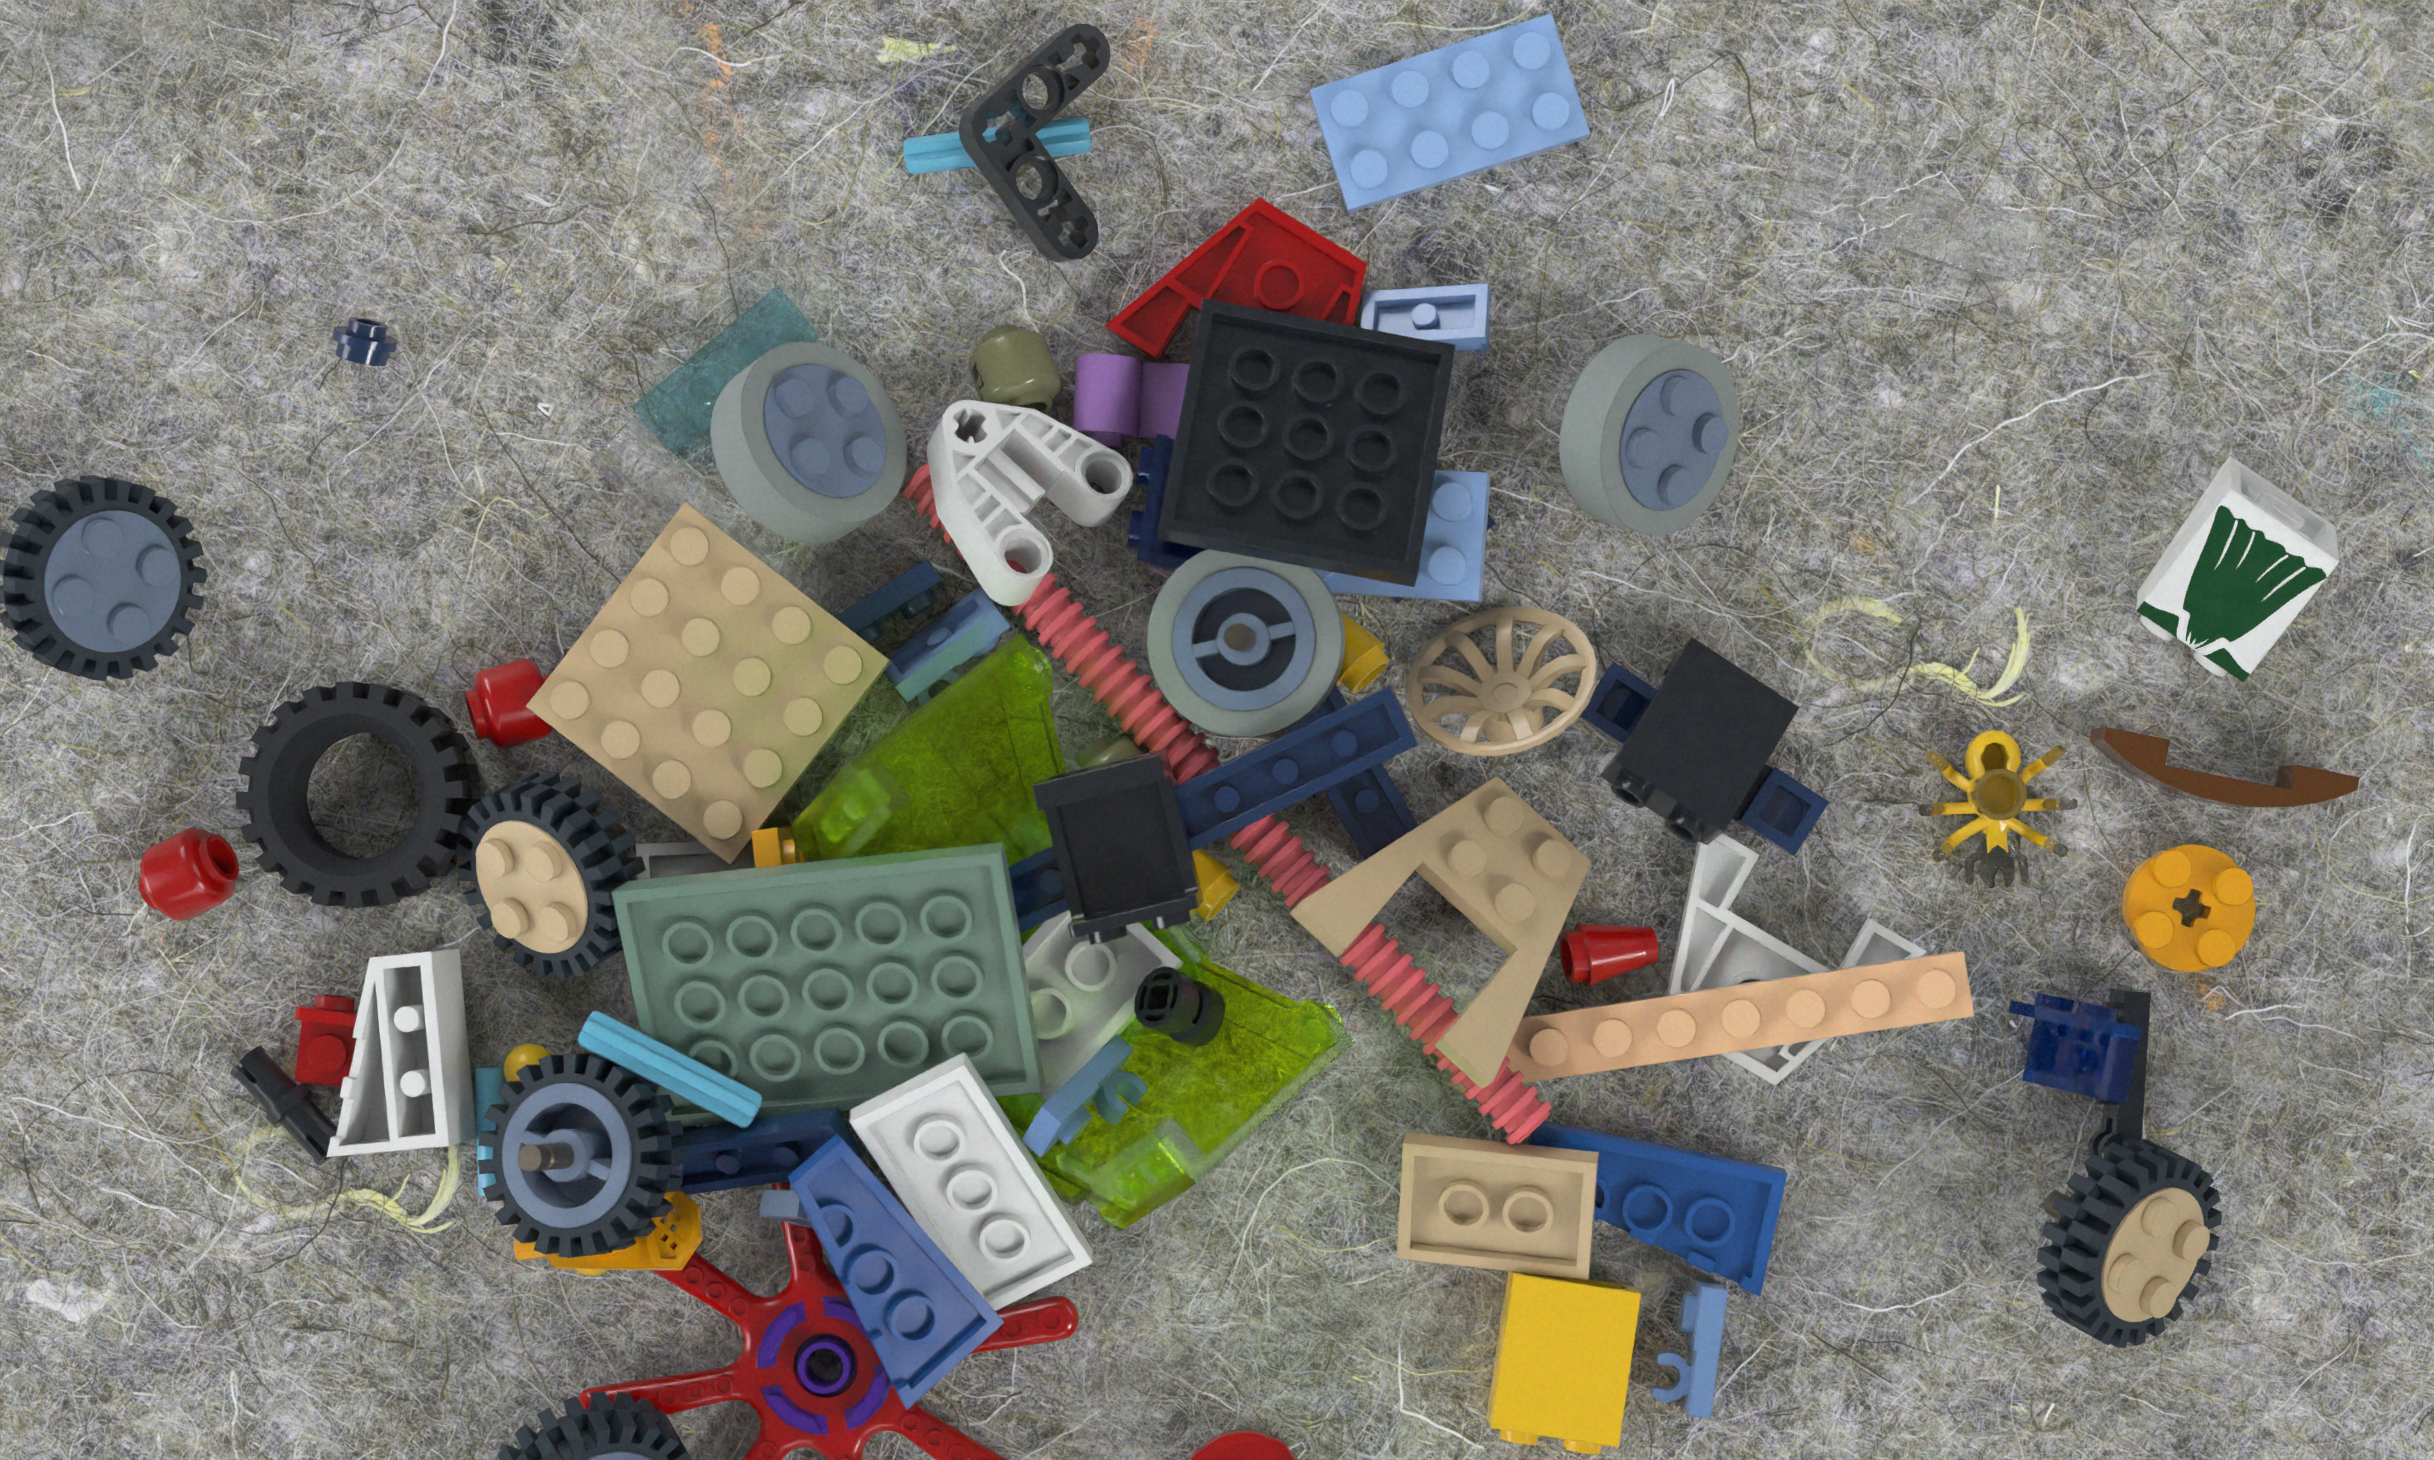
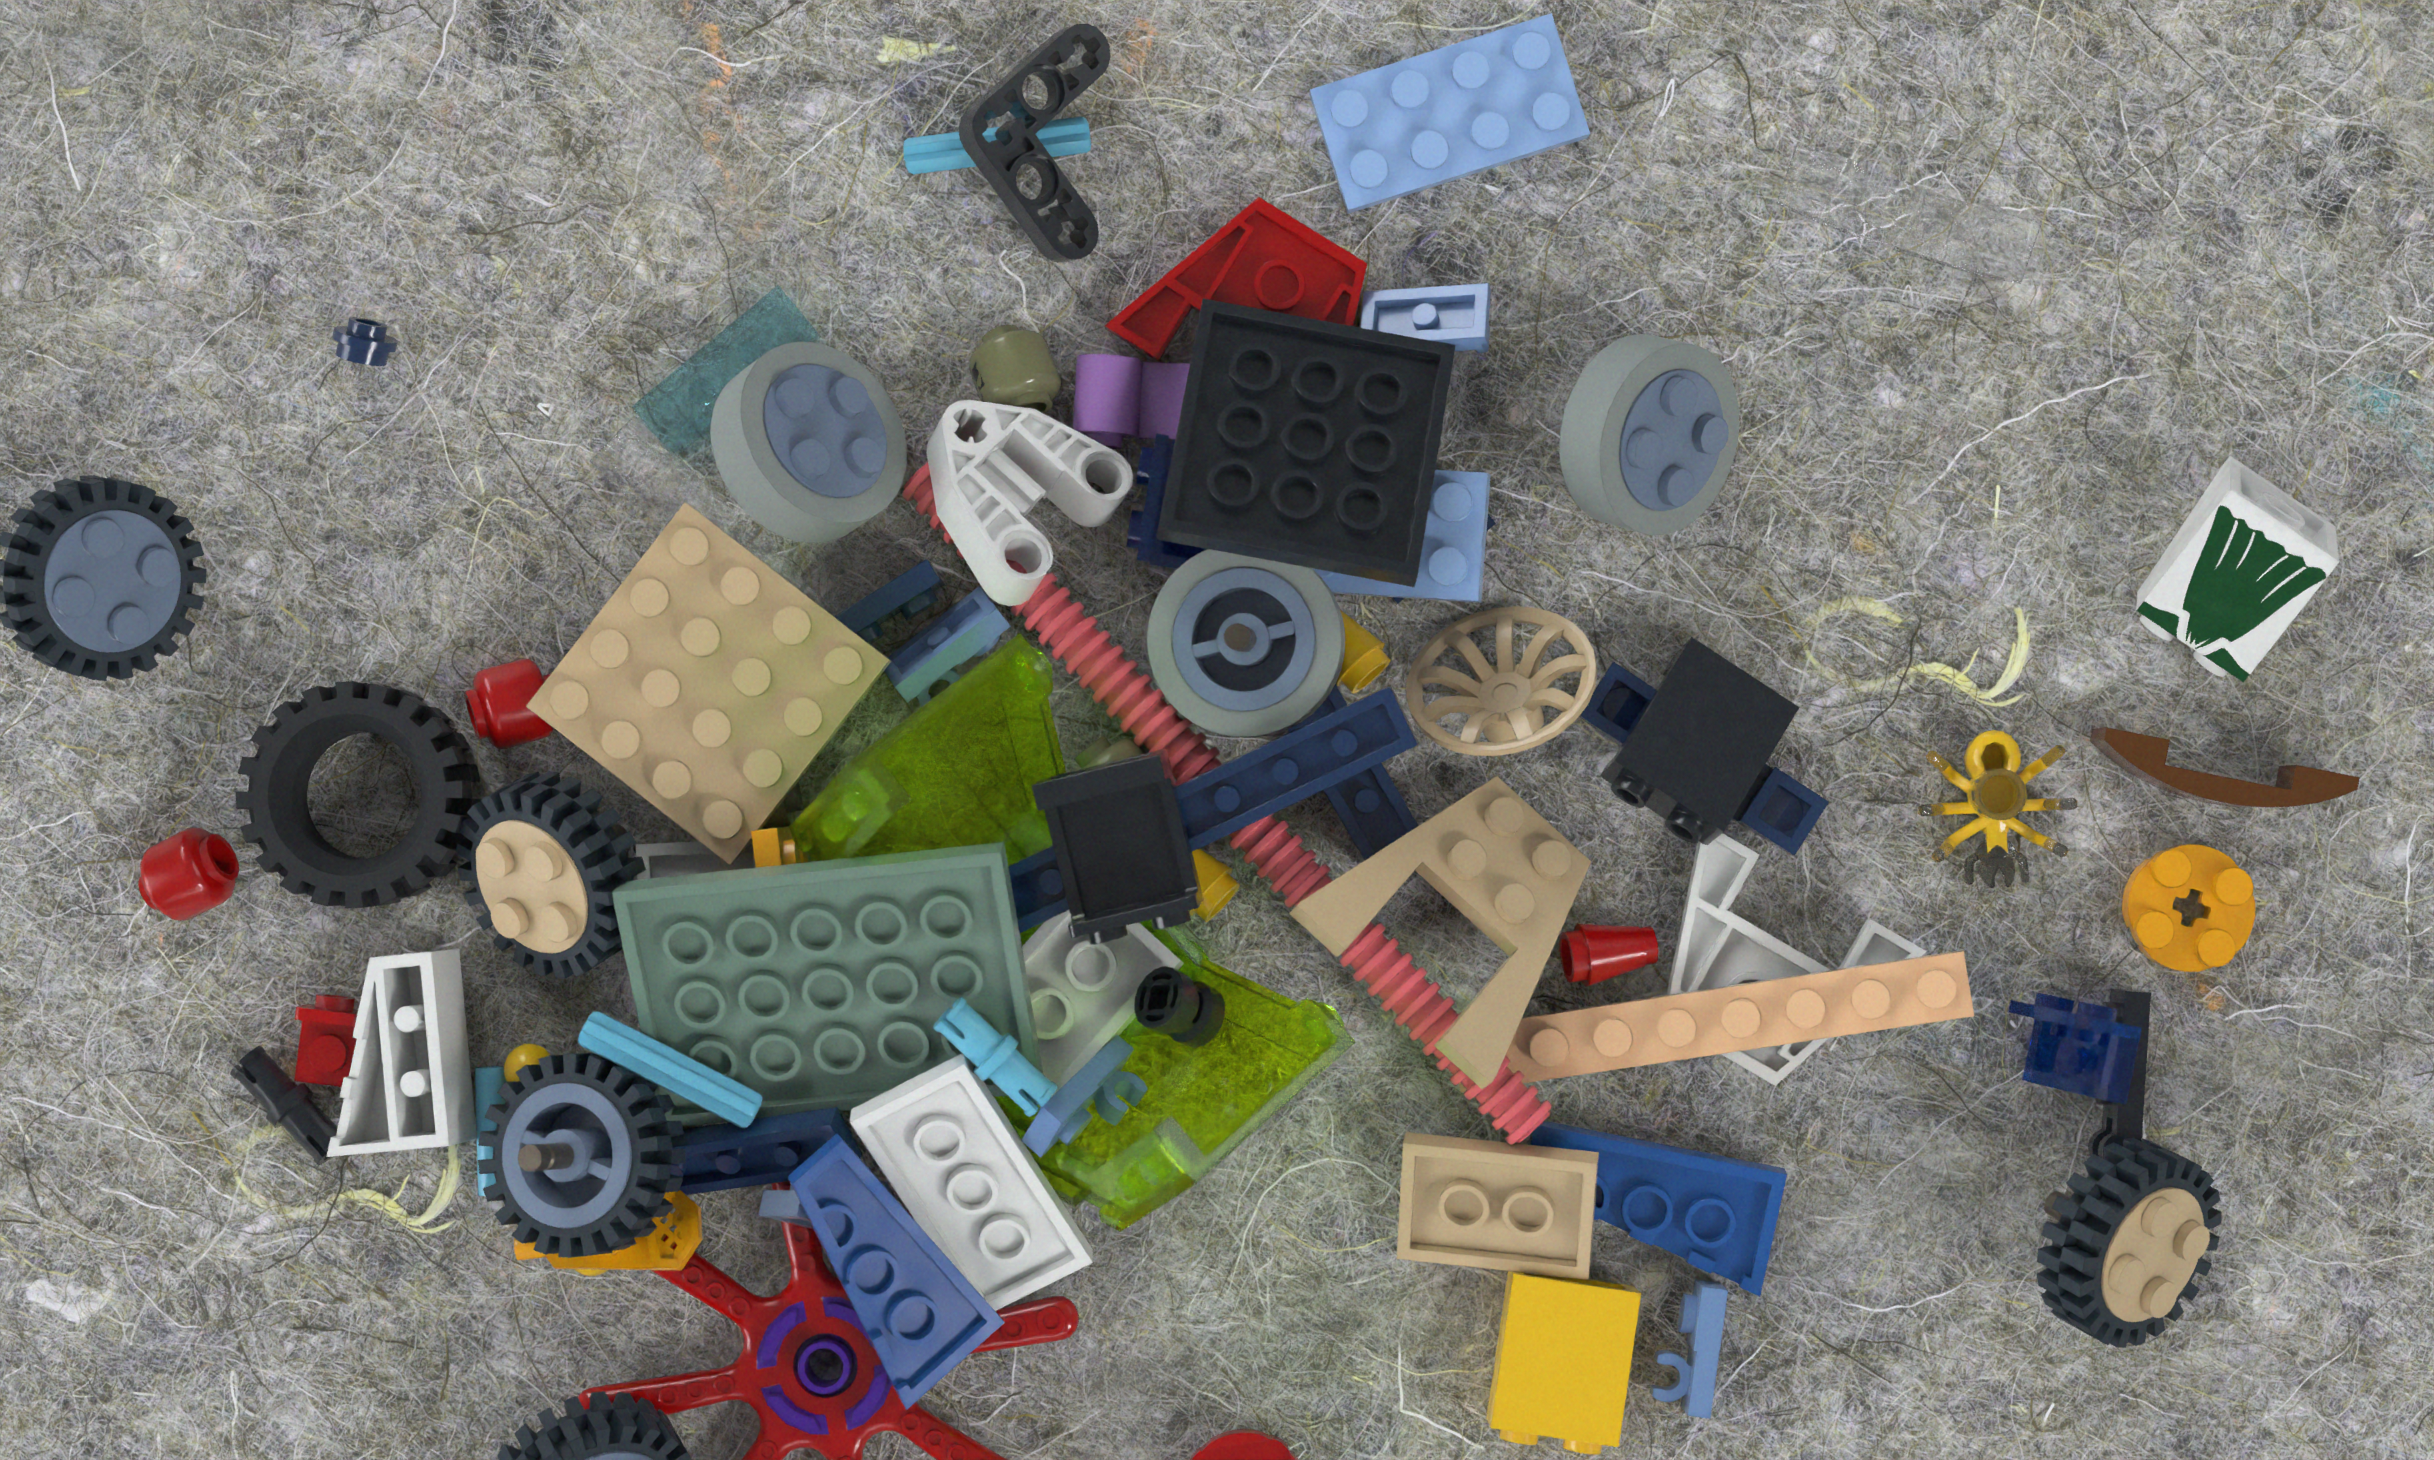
none -> medium azure pin [933,997,1058,1117]

